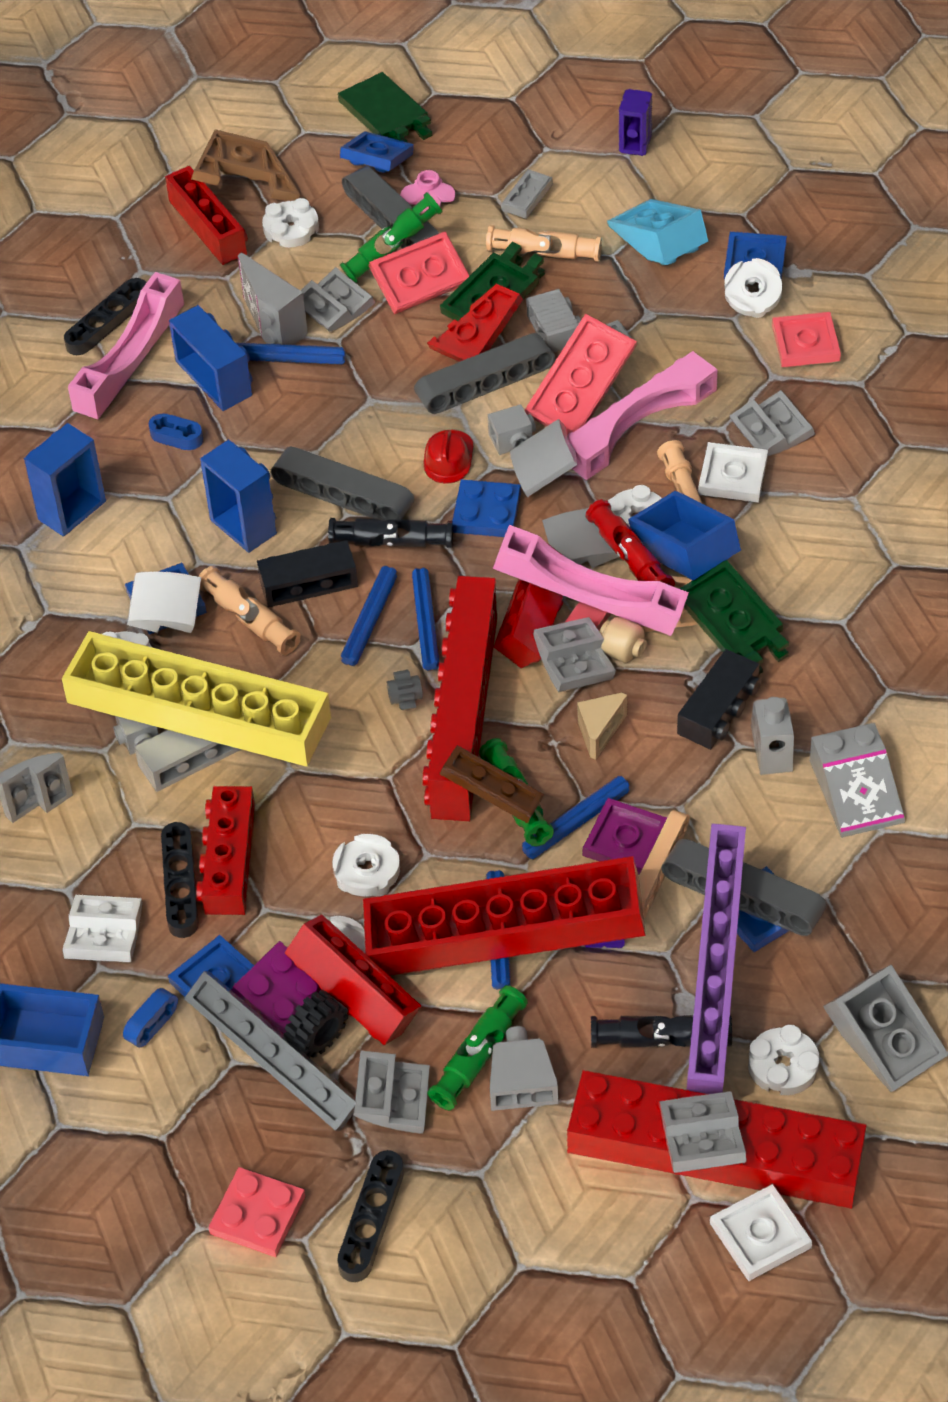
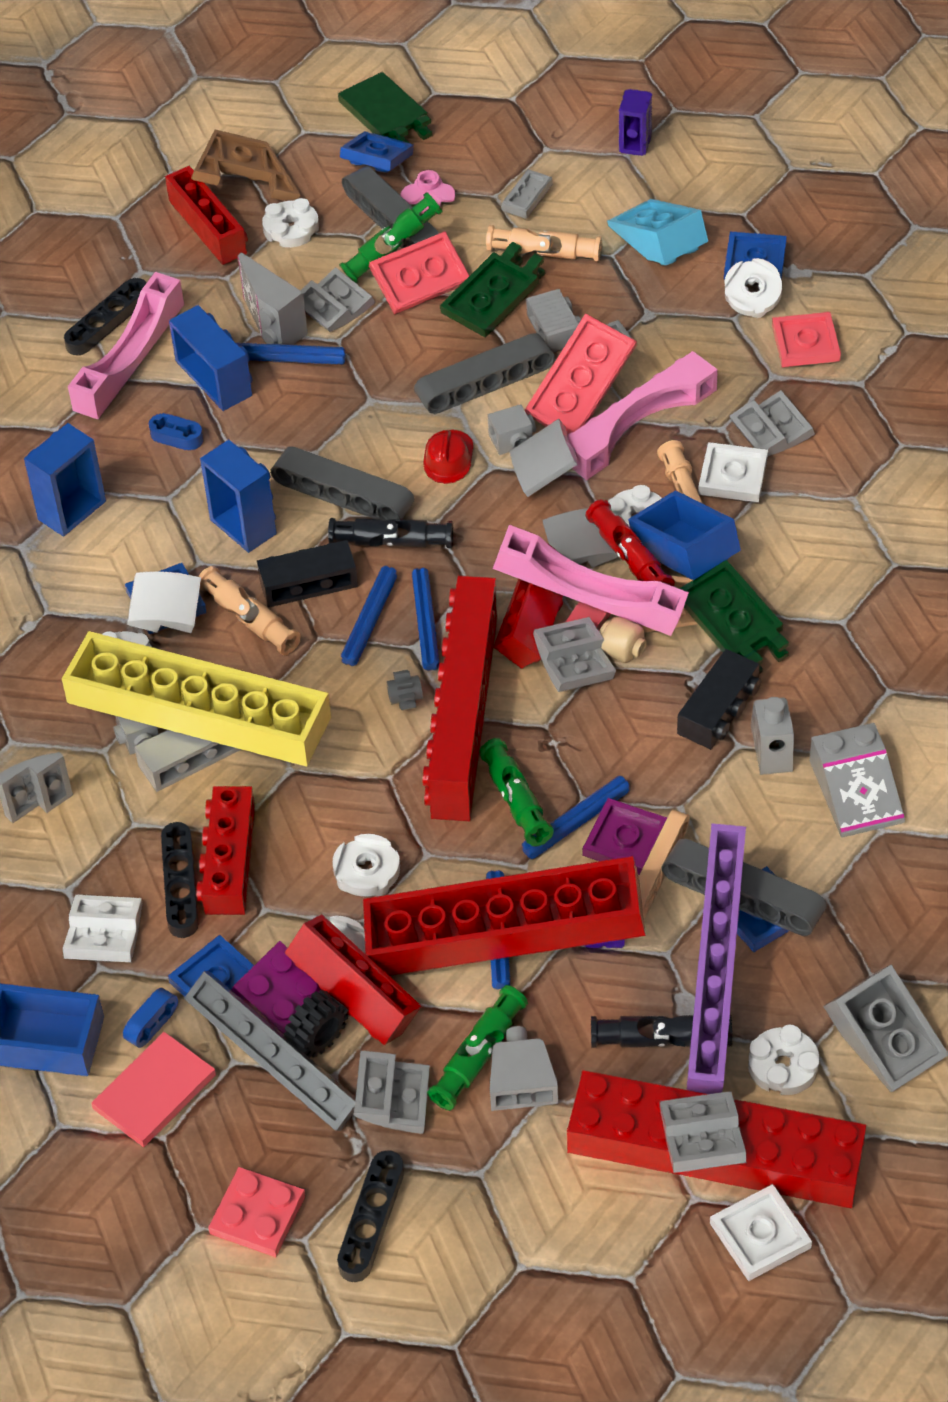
red wing [427,284,523,362] -> none
reddish brown tile [440,745,544,823] -> none
blue plate [452,479,521,537] -> none
tan slope [577,692,627,760] -> none
none -> coral tile [91,1032,216,1147]

